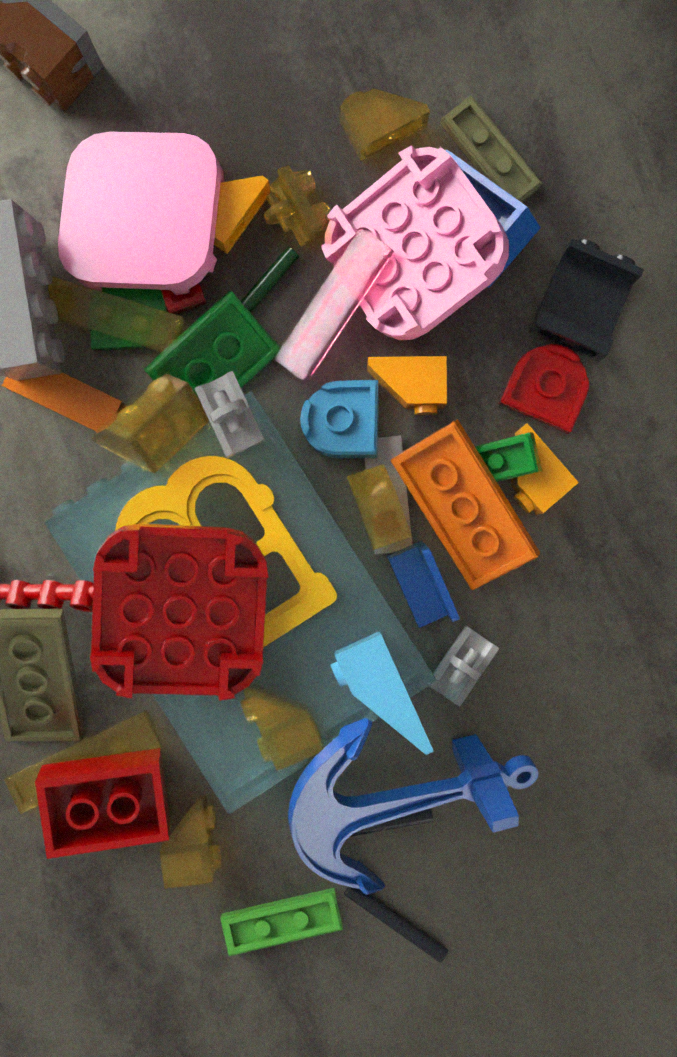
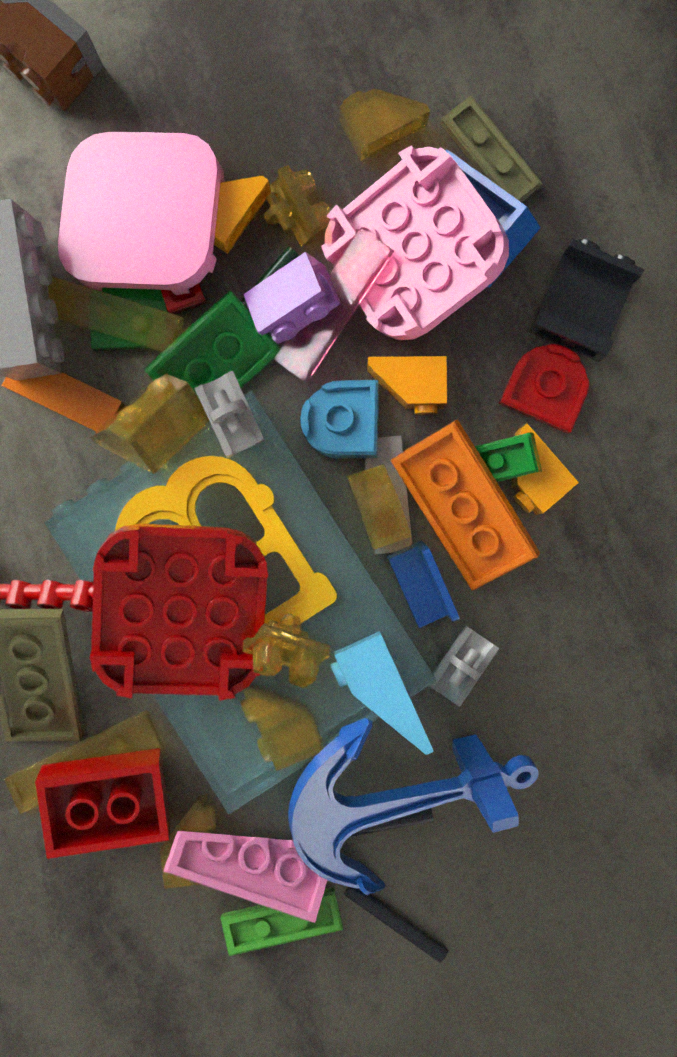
none -> bright pink wing [163,831,327,923]
none -> clear yellow hips [242,613,330,688]
none -> brick [243,252,341,344]

